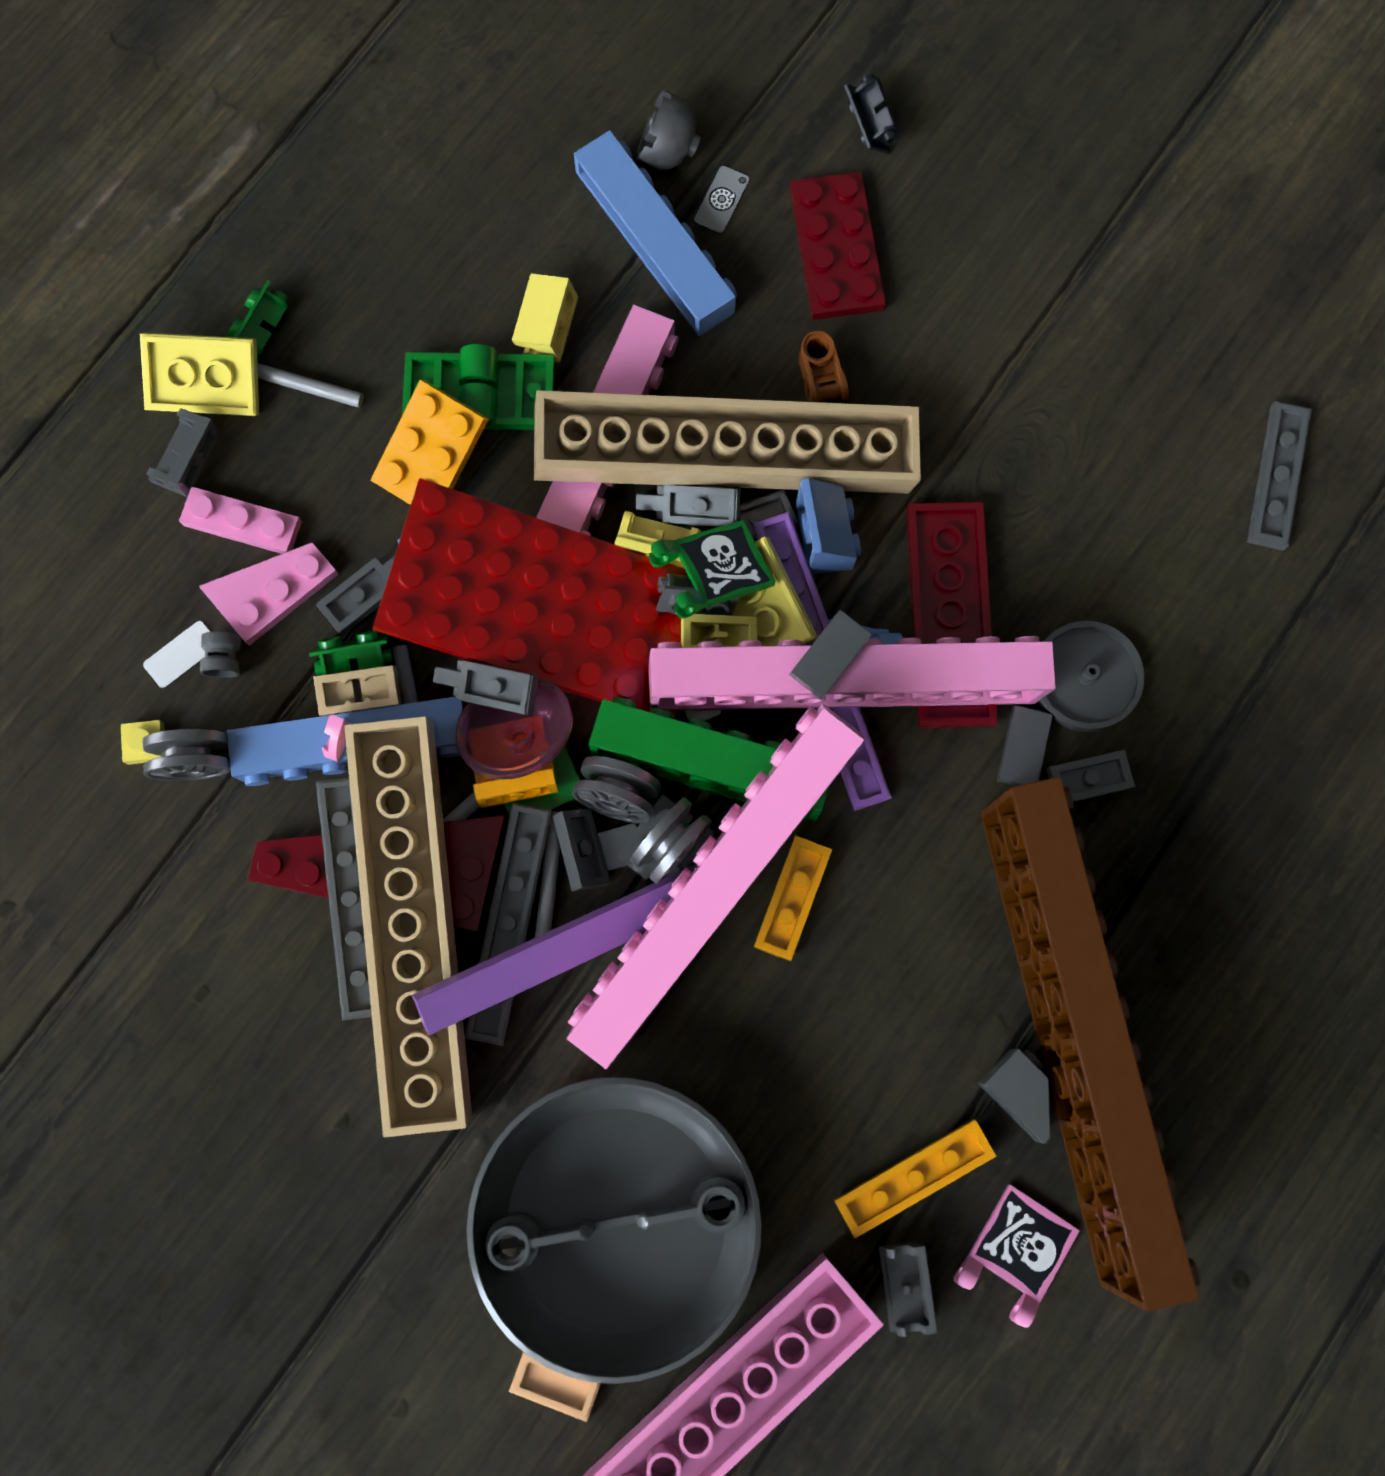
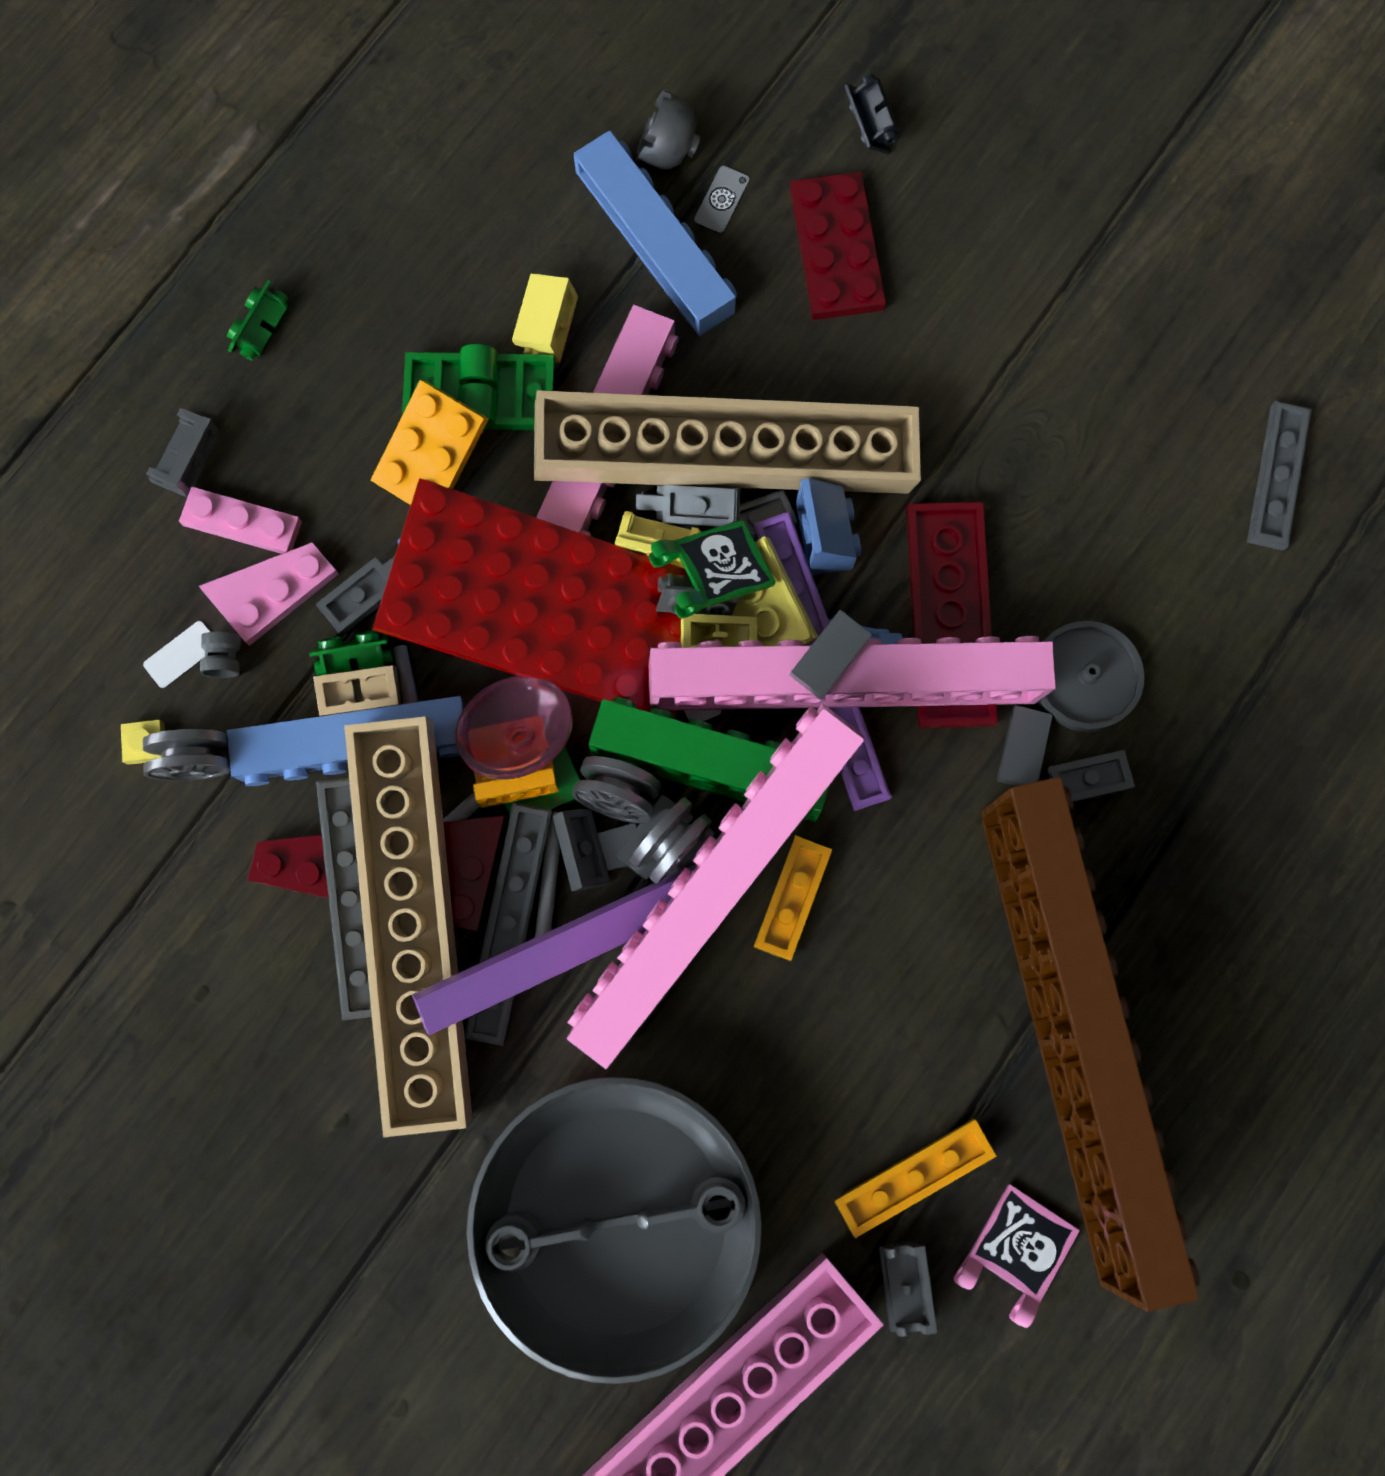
light yellow tile [140,332,259,416] -> none
light grey bar [257,363,364,408] -> none
bright pink tile [322,714,351,762] -> none
dark grey hinge [433,660,539,715] -> none
light nougat tile [509,1352,601,1422] -> none
dark orange piece [798,331,849,403] -> none
dark grey slope [978,1049,1050,1144] -> none

